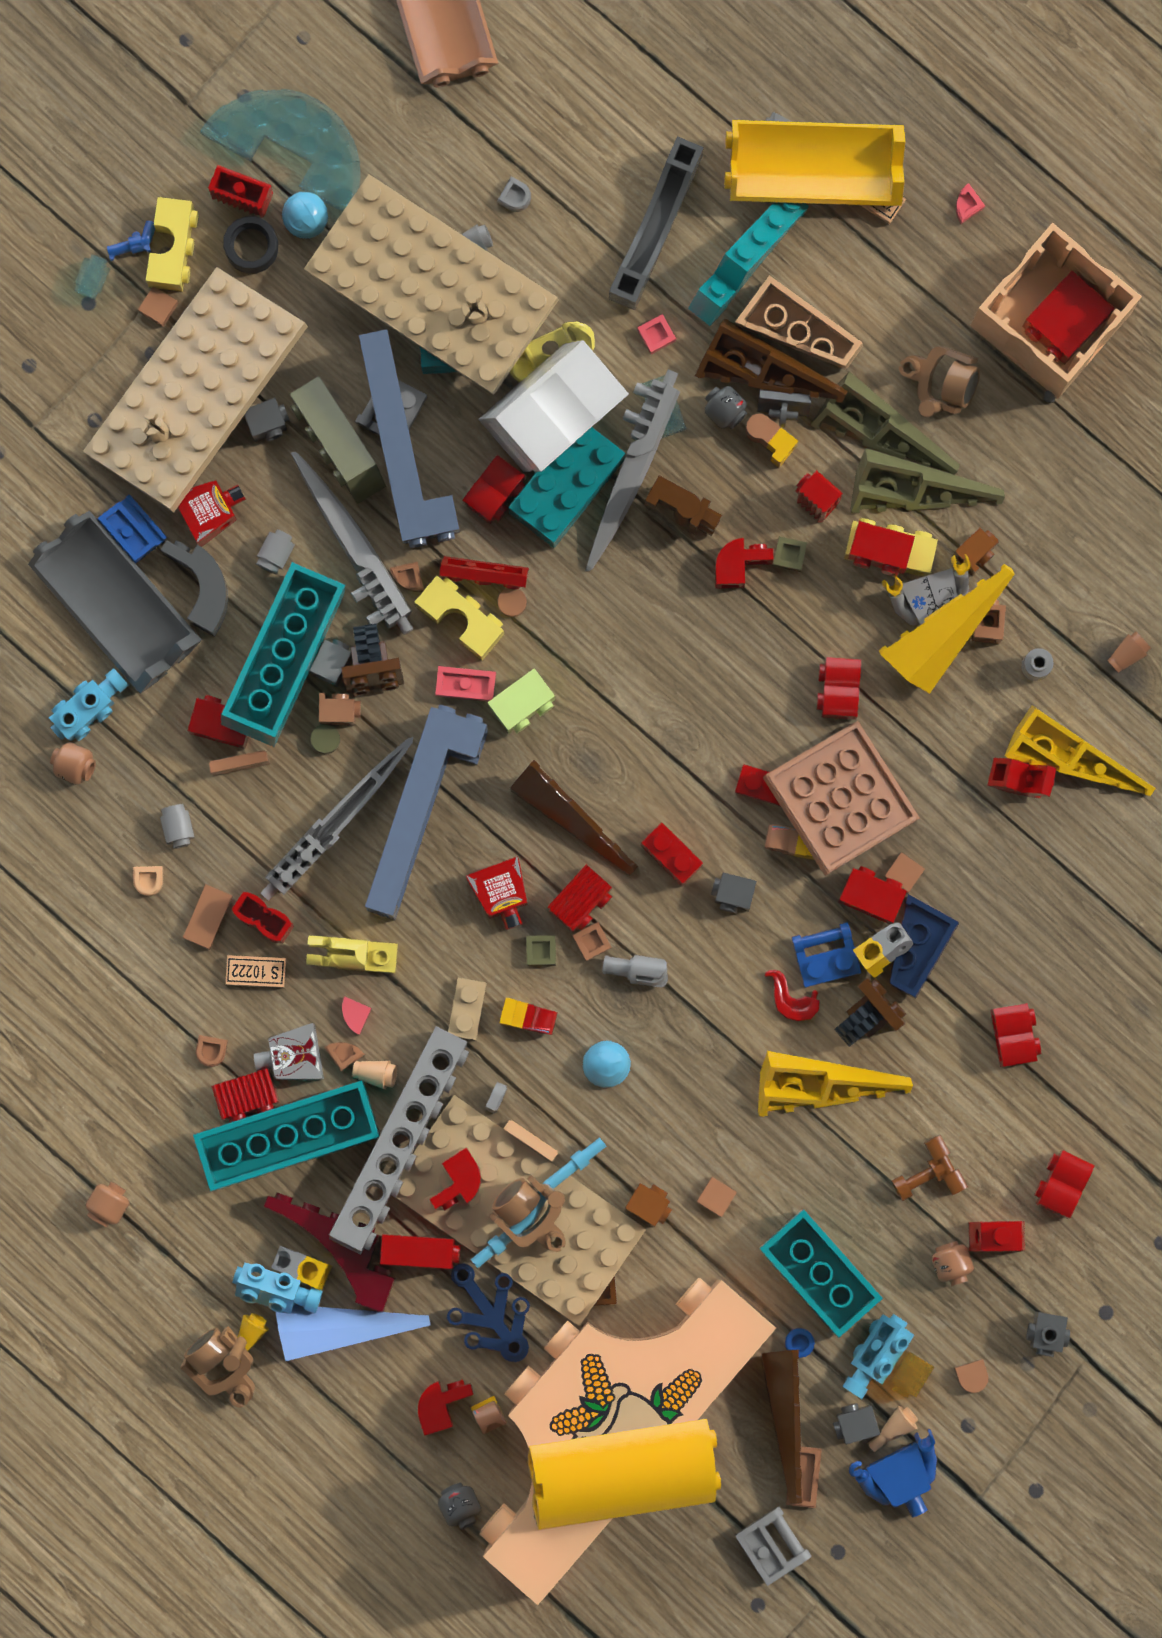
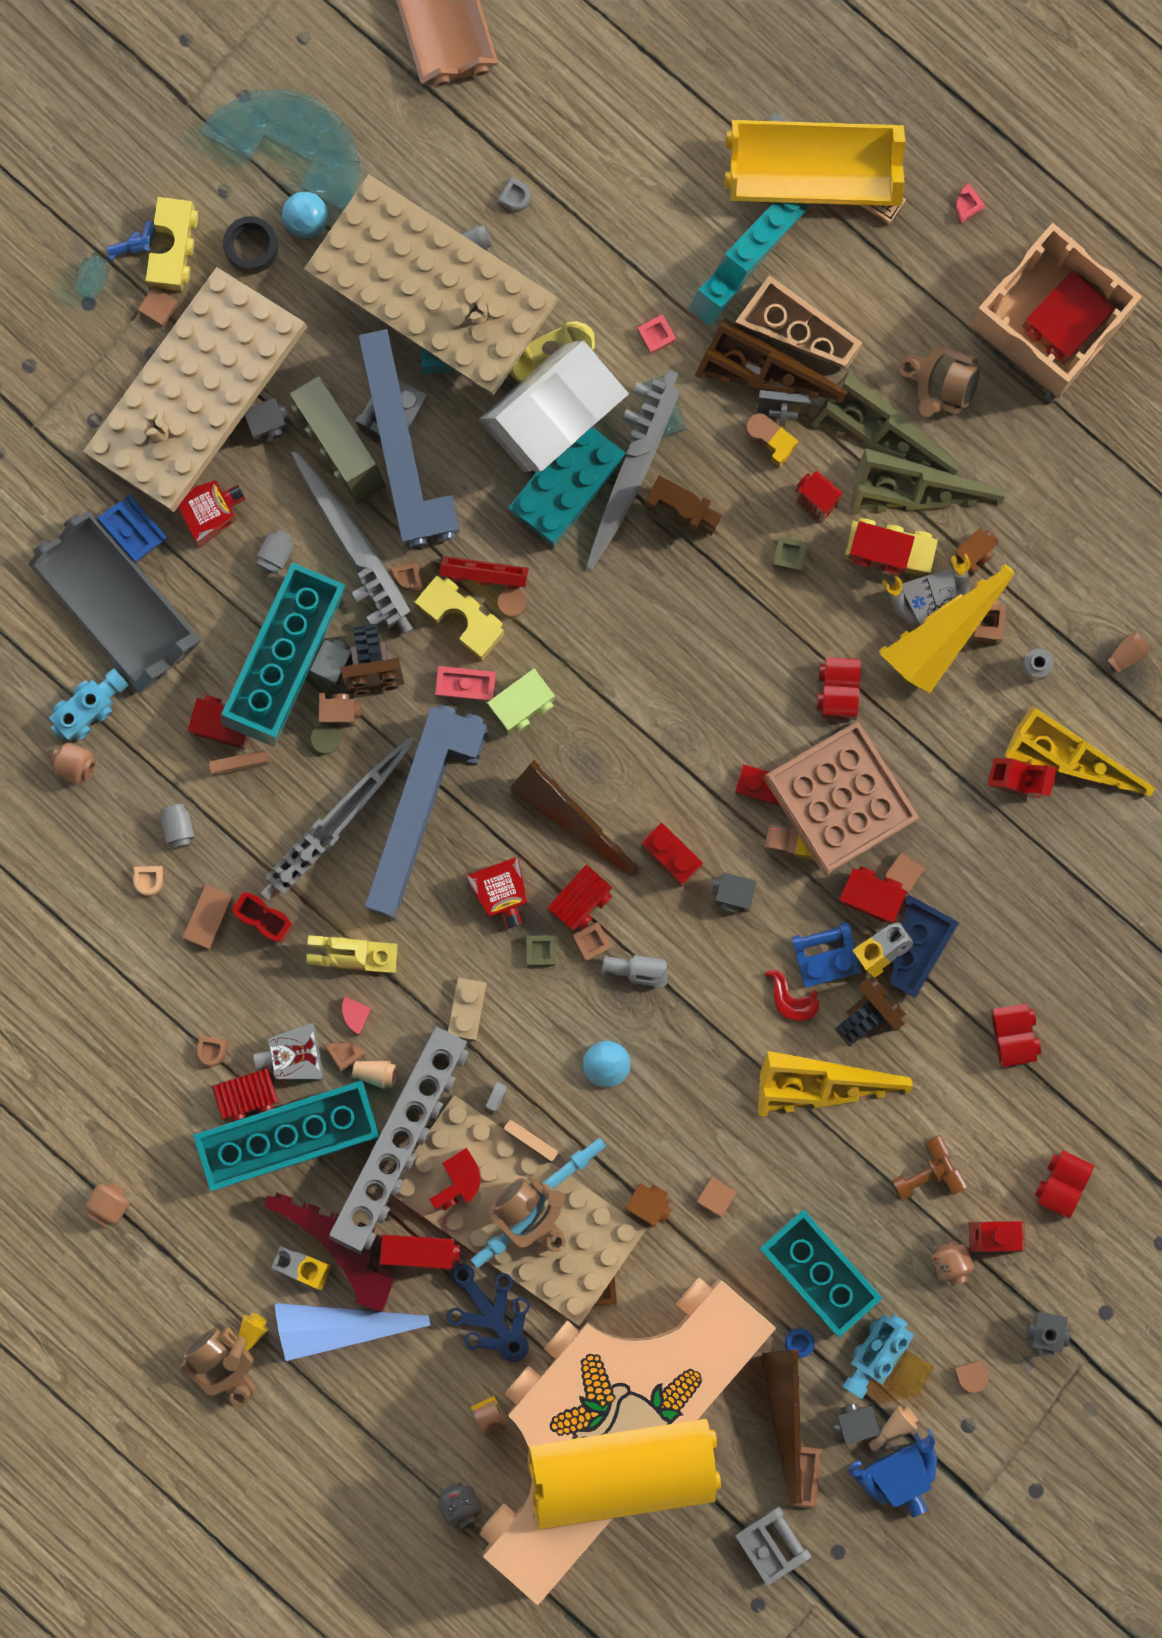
dark grey arch [161,540,228,637] -> none
red brick [208,165,273,218] -> none
light nougat tile [226,955,286,988] -> none
medium azure brick [232,1262,323,1314] -> none
red brick [418,1379,474,1436] -> none
red brick [462,455,526,524] -> none
leg [499,997,558,1035] -> none
dark grey arch [609,136,704,310] -> none
dark grey head [705,386,747,429] -> none
red brick [715,538,774,589] -> none

